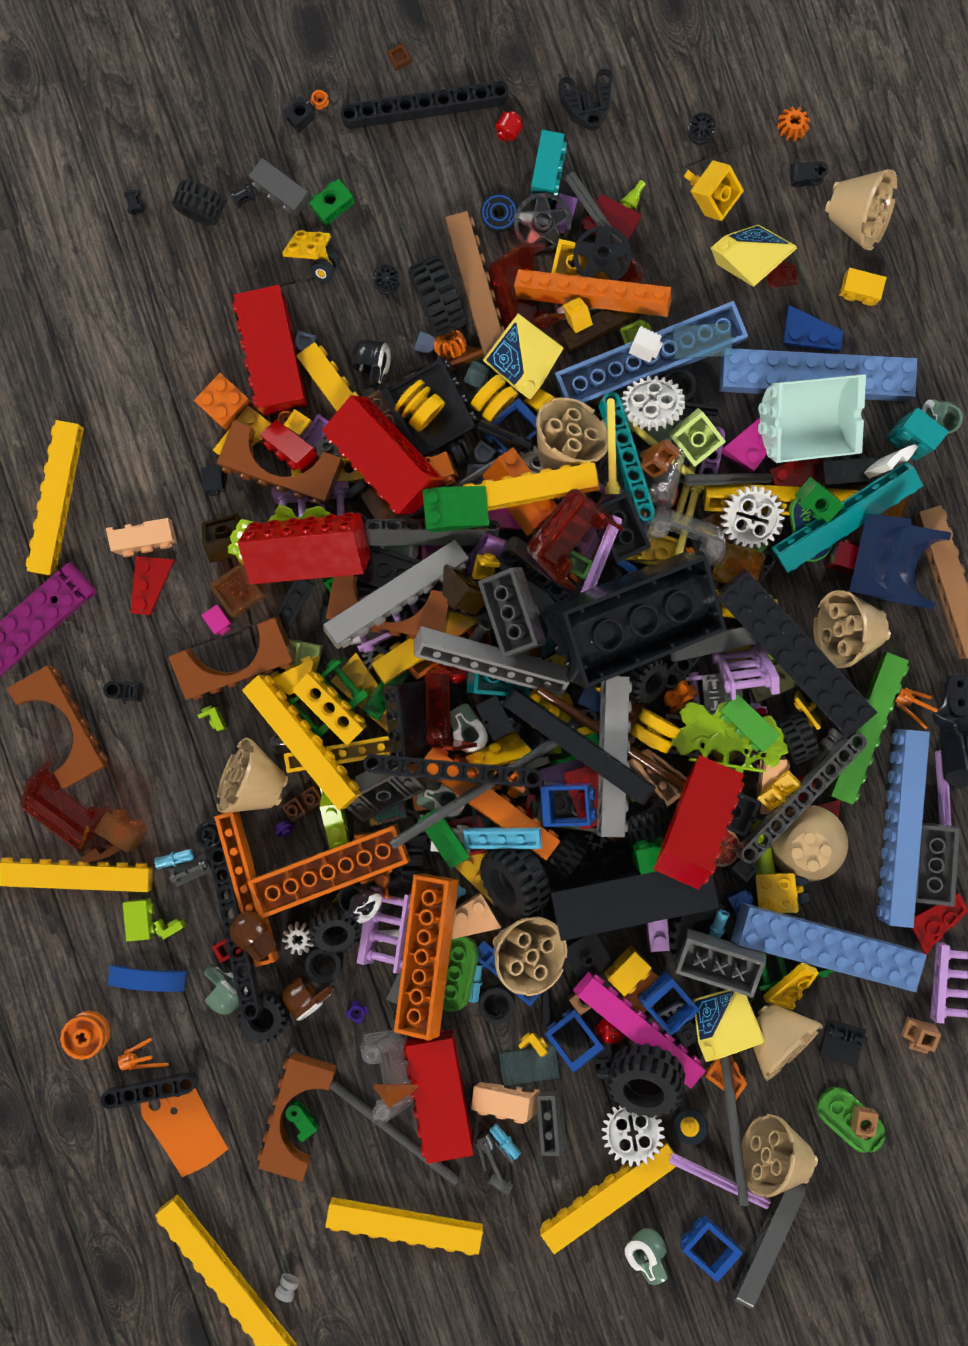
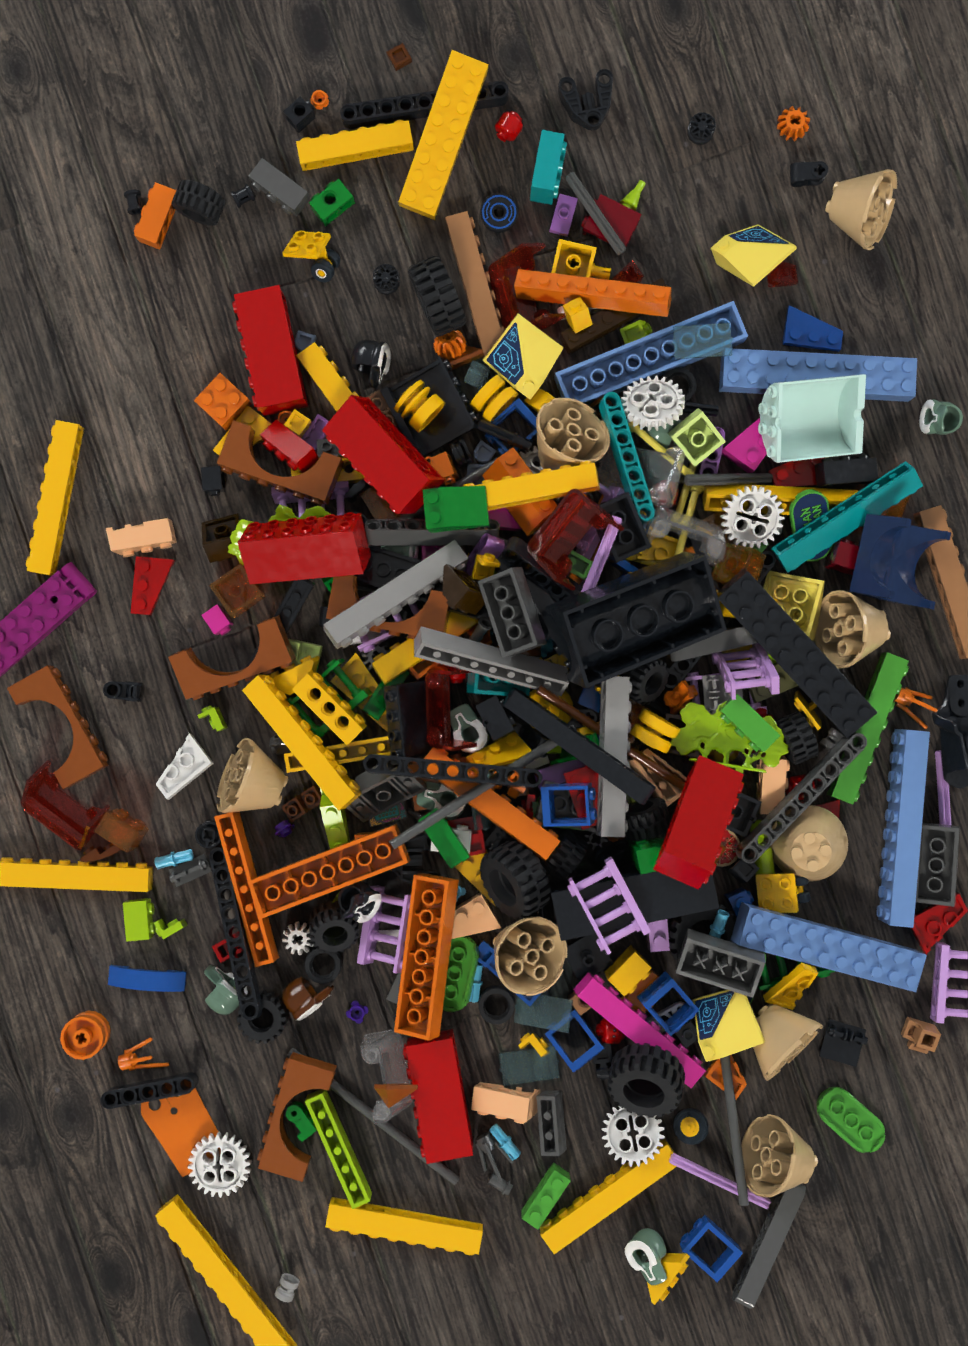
reddish brown piece [229,910,276,961] -> none
orange plant [360,869,393,899] -> none
sand blue tile [414,331,435,354] -> none
medium azure tile [463,828,543,849] -> none
black wheel [514,192,572,252] -> none
black wheel [573,226,632,281] -> none
light yellow piece [605,398,621,494] -> none
white brick [629,326,663,362] -> none
dark orange brick [638,439,680,478] -> none
yellow piece [684,160,744,221] -> none
yellow slope [757,770,801,811] -> none
green brick [795,477,844,523] -> none
yellow brick [839,268,887,306] -> none
medium nougat brick [851,1105,879,1139] -> none
white slope [864,444,918,478] -> none
teal brick [886,407,949,461] -> none
none -> orange brick [134,182,176,250]
none -> white wing [156,733,214,800]
none -> white gear [188,1131,252,1198]
none -> yellow brick [296,120,414,171]
none -> lime brick [305,1089,372,1209]
none -> yellow brick [398,50,489,220]
none -> clear light blue piece [514,994,573,1033]
none -> bright green brick [521,1162,571,1230]
none -> lavender fence [567,857,651,954]
none -> yellow slope [647,1253,690,1305]
none -> light yellow slope [763,571,825,641]

